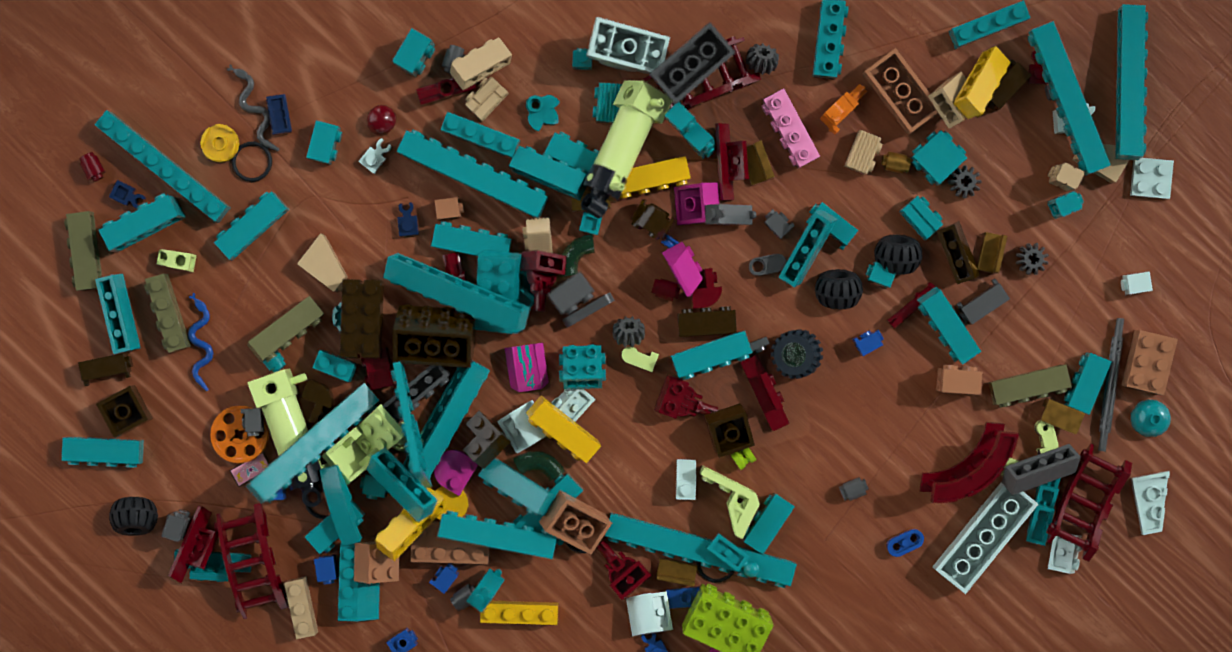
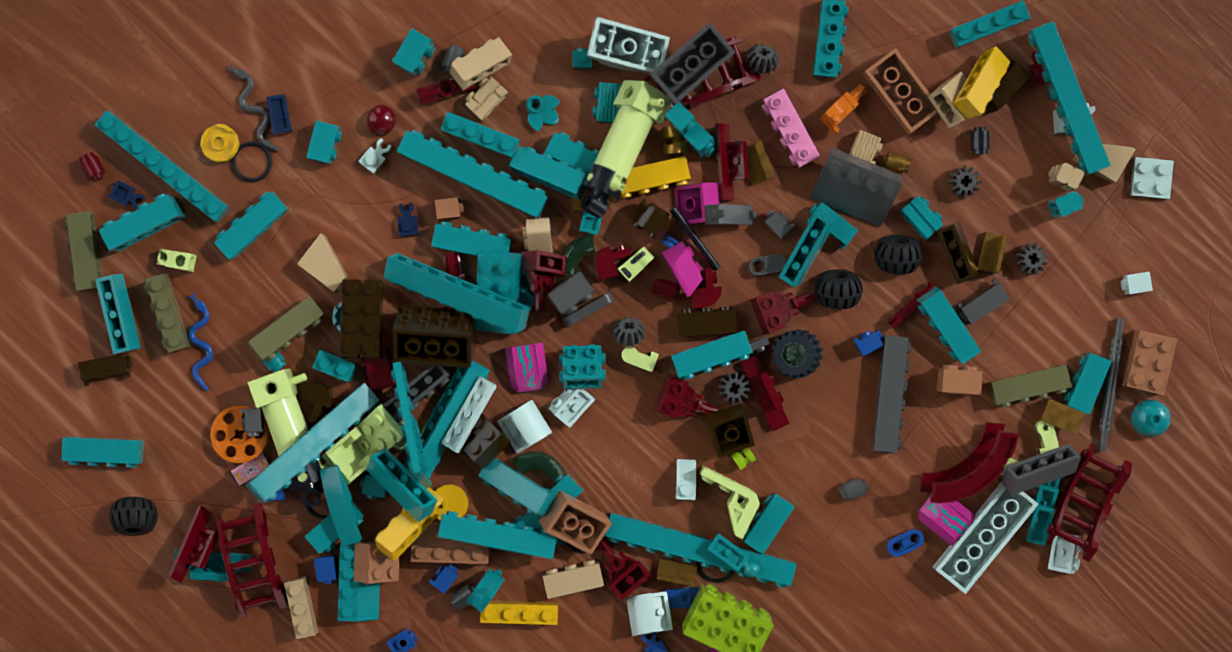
dark brown brick [96,385,153,438] -> none
dark grey brick [161,509,193,542] -> none
dark pink slope [434,450,478,496] -> none
yellow brick [526,395,601,463] -> none
teal brick [865,262,896,288] -> none
teal brick [911,130,967,185] -> none
teal brick [1115,4,1148,160] -> none
light aqua wing [1130,471,1170,535] -> none
none -> light aqua fence [442,376,497,453]
none -> tan brick [543,559,604,599]
none -> dark red brick [596,245,633,281]
none -> yellowish green leg [617,247,654,282]
none -> pearl gold wheel [662,126,688,155]
none -> black bar [670,206,721,271]
none -> dark grey gear [718,372,751,404]
none -> dark red brick [750,291,815,335]
none -> dark grey slope [809,147,903,227]
none -> dark grey brick [872,335,911,453]
none -> dark pink slope [918,496,975,546]
none -> black brick [970,127,990,155]

